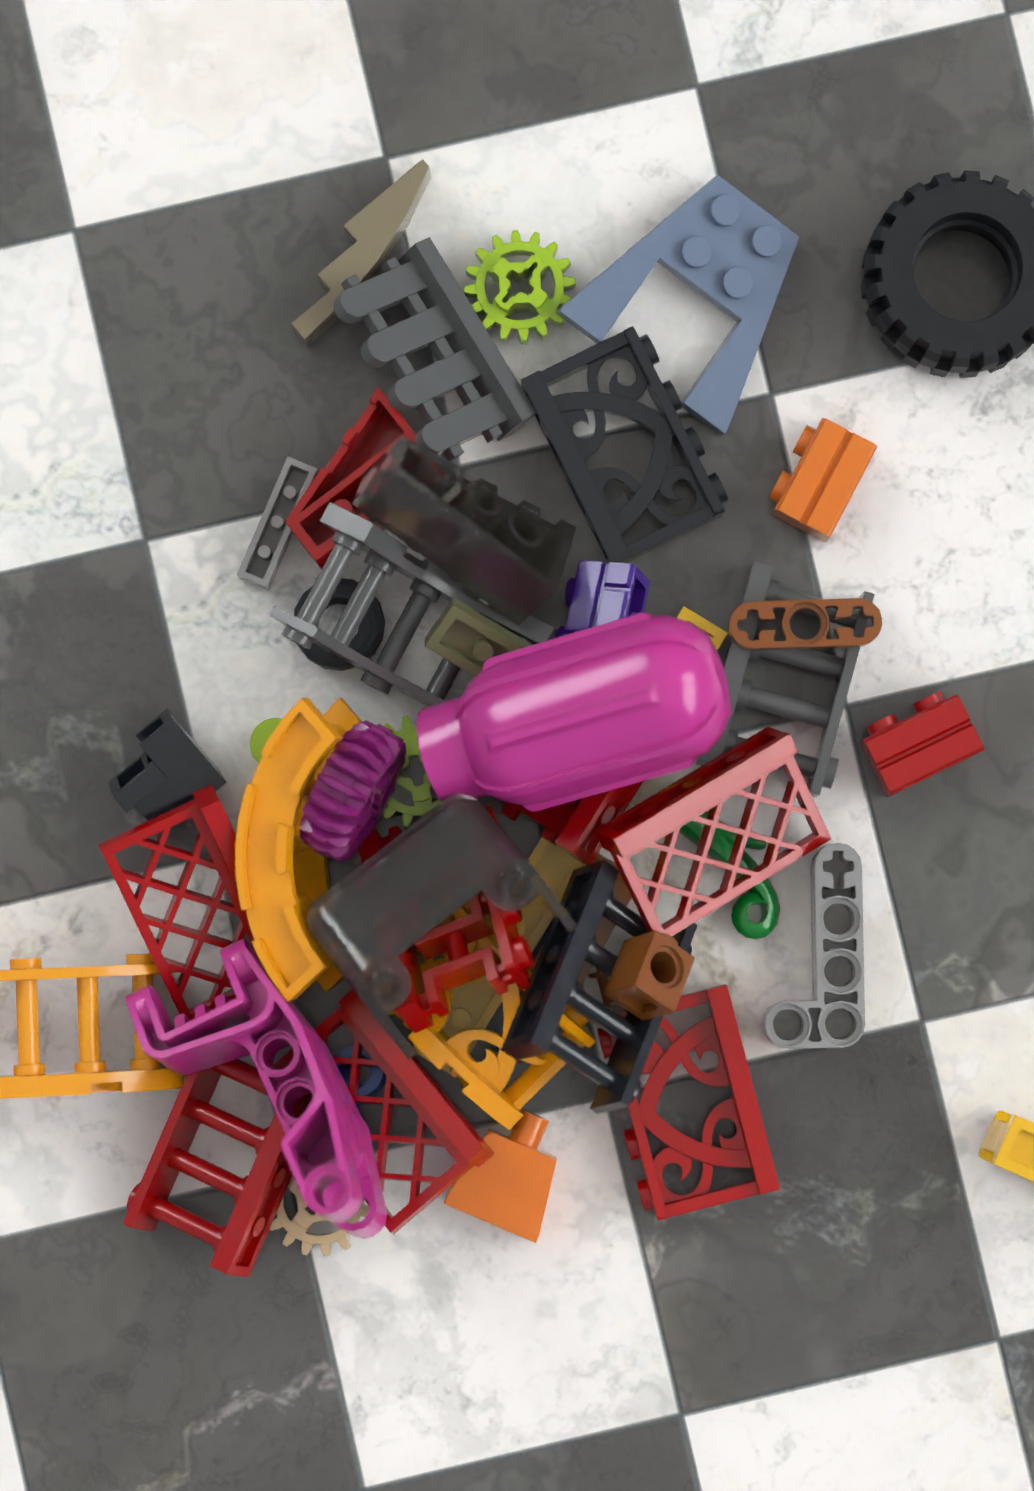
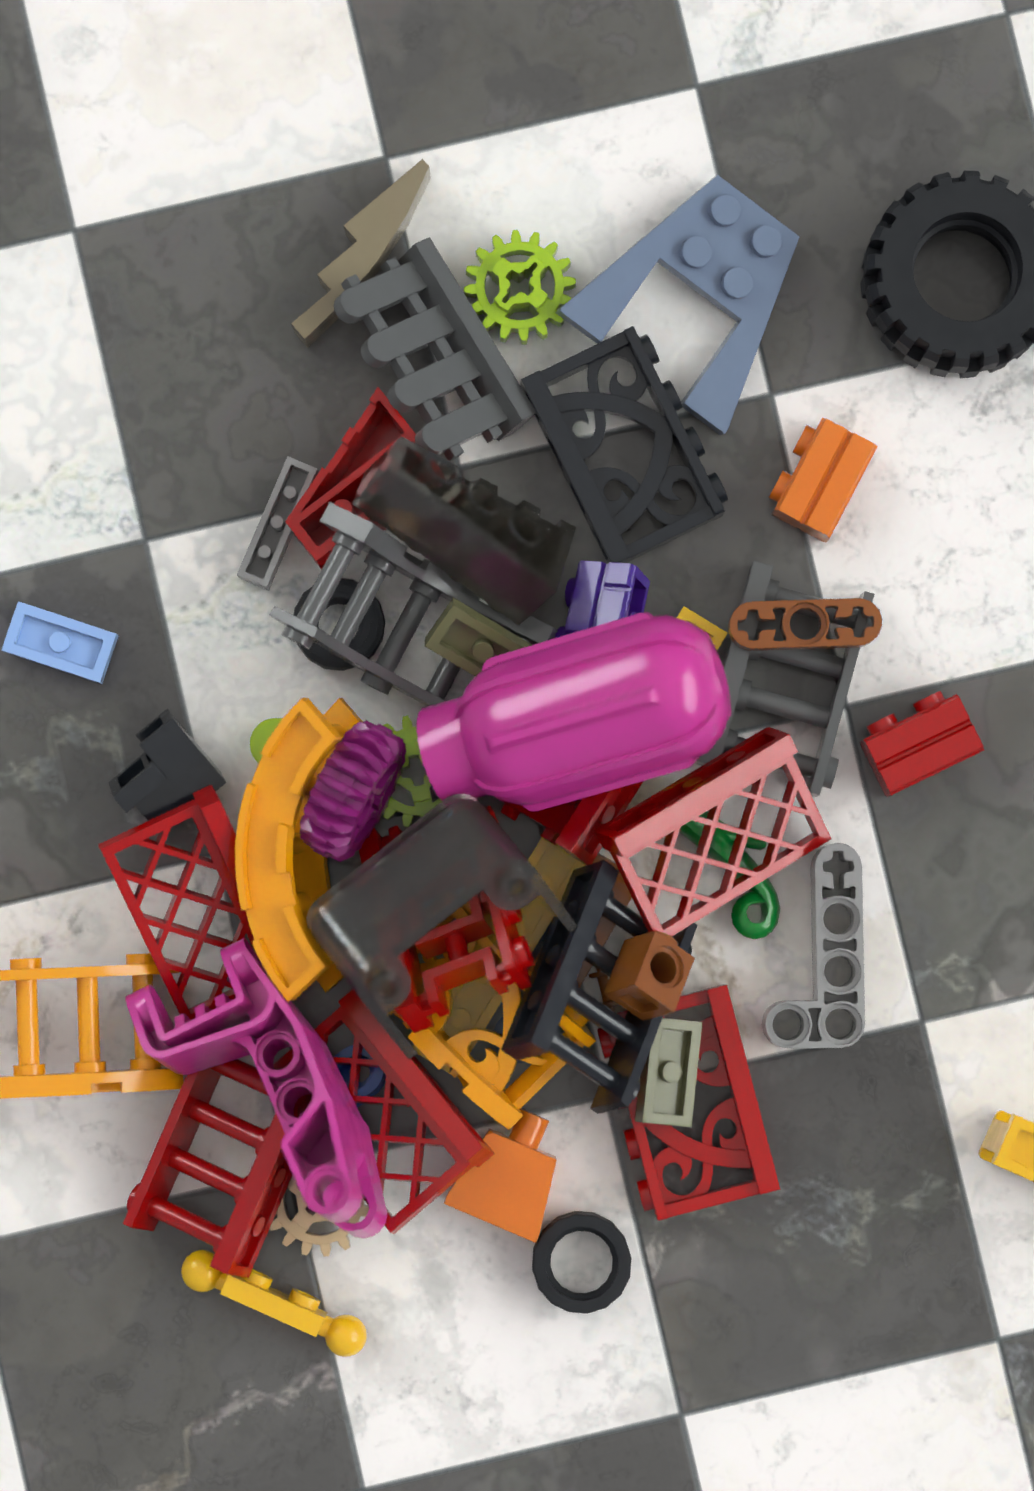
none -> light blue plate [2,601,119,684]
none -> yellow plate [181,1250,367,1357]
none -> black tyre [532,1211,631,1314]
none -> plate [635,1018,702,1127]

